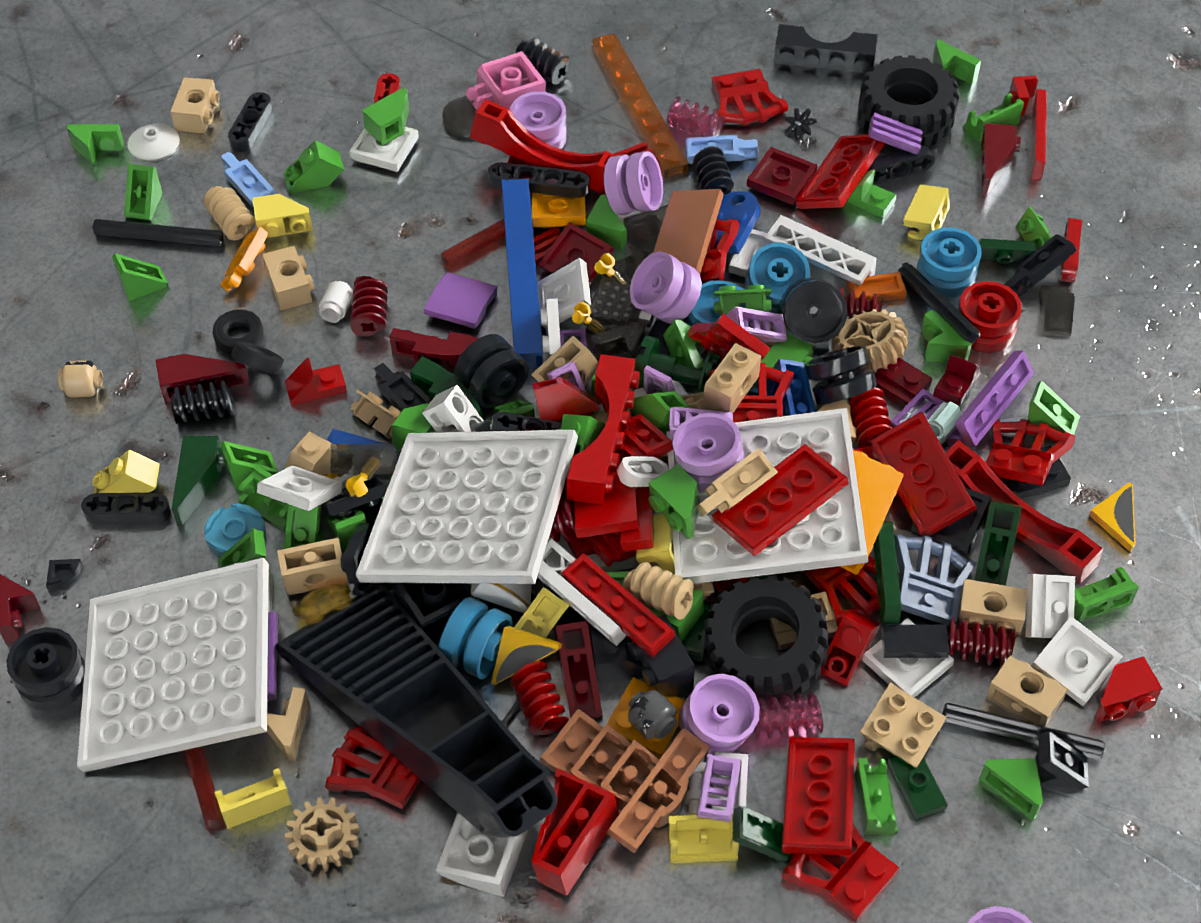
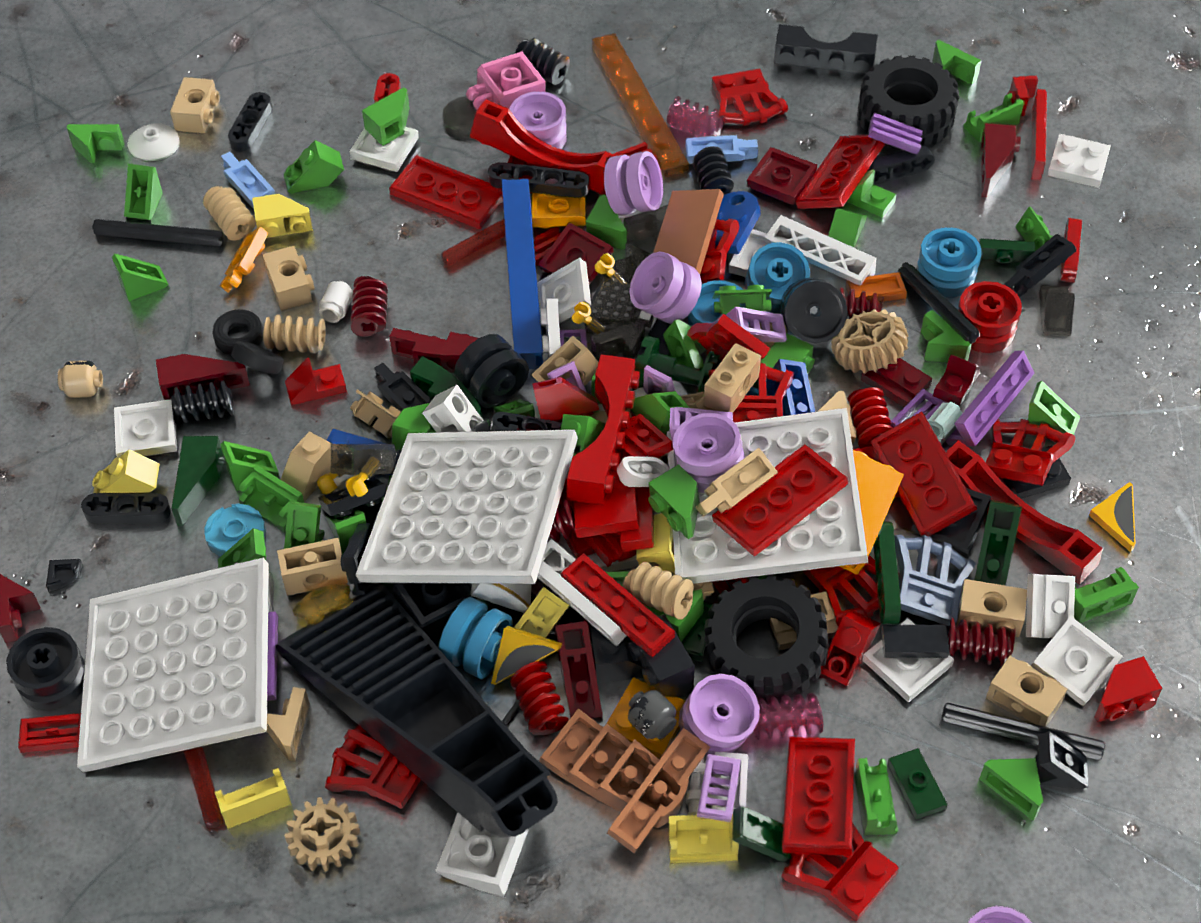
white plate [257,465,343,511] -> none
medium lavender slope [424,272,498,329] -> none
red wedge [531,768,619,896] -> none
black plant [785,107,817,140] -> none
black wheel [804,345,877,404] -> none
tan hinge [859,683,947,768] -> none
light yellow hinge [903,184,950,240] -> none
none -> red tile [18,713,81,753]
none -> white plate [114,399,177,458]
none -> tan piece [263,315,326,354]
none -> red tile [389,155,503,230]
none -> bright green slope [828,208,867,248]
none -> white plate [1047,134,1111,188]

